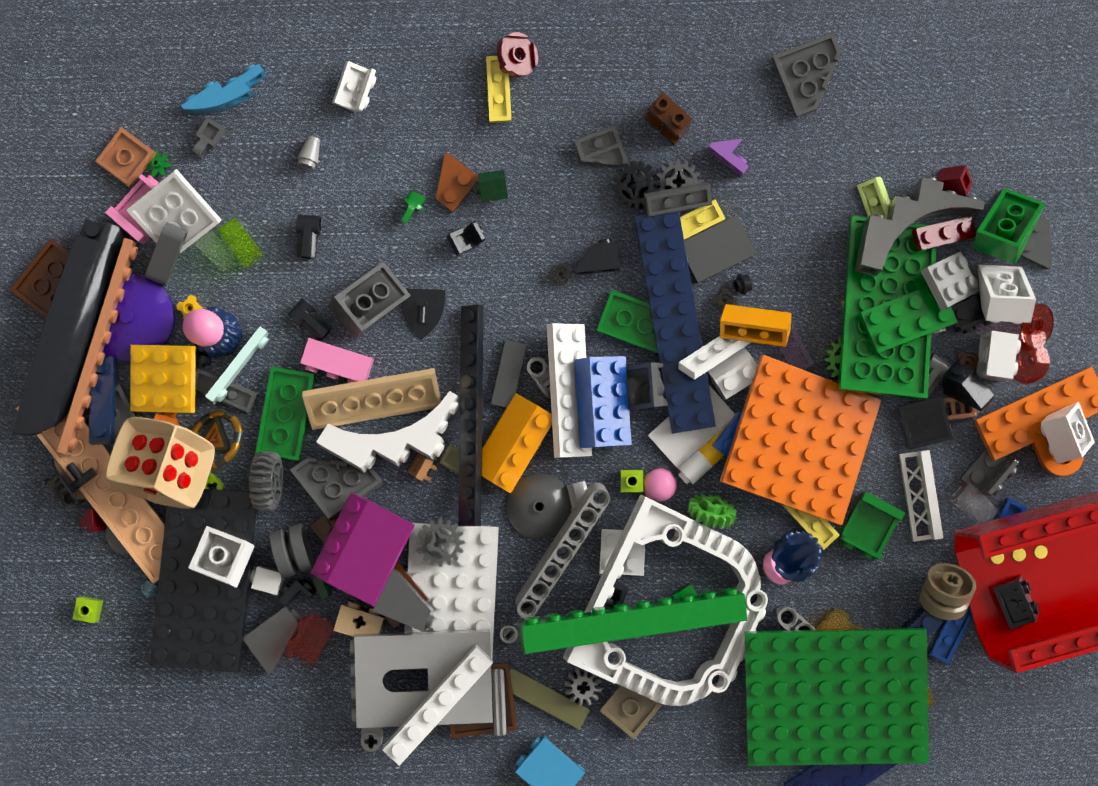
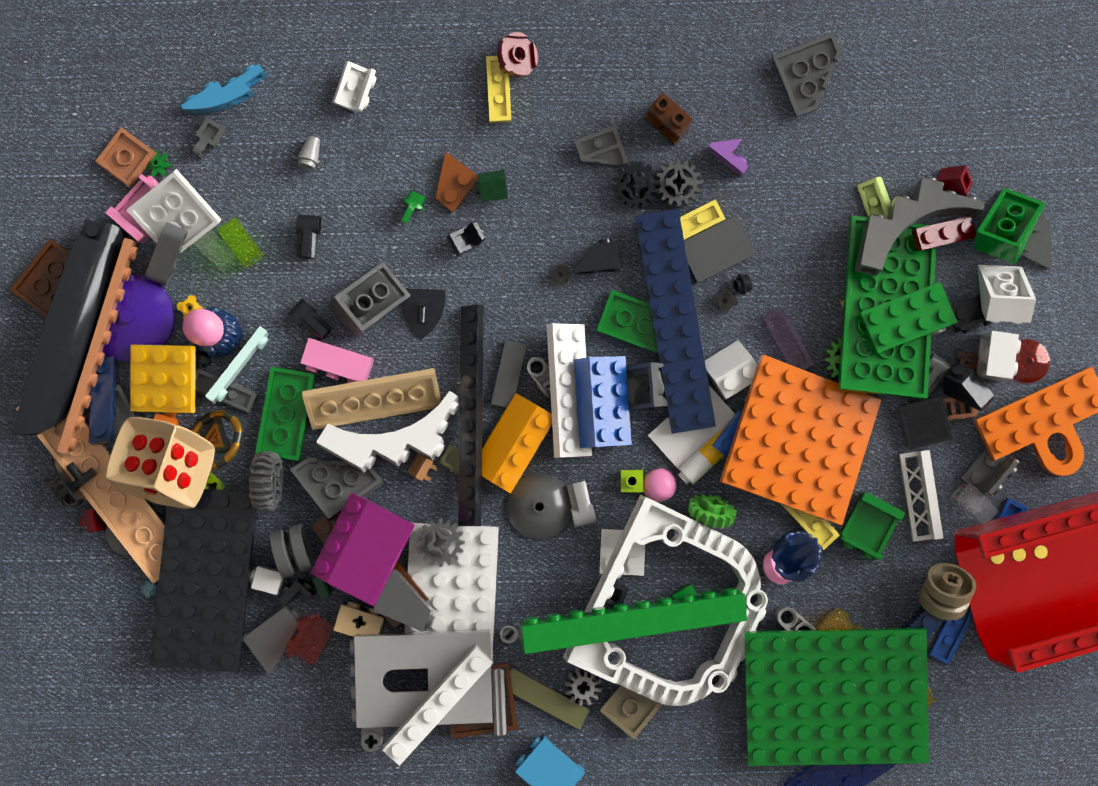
lime plate [73,596,103,623] -> none
white brick [188,526,255,588] -> none
light grey beam [515,483,610,618] -> none
dark grey tile [644,182,712,217] -> none
white plate [679,336,751,380] -> none
light orange brick [720,304,792,347] -> none
light grey plate [921,251,980,310] -> none
black bracket [993,575,1040,630] -> none
clear red dish [1021,304,1054,348] -> none
white slope [1041,402,1094,464] -> none

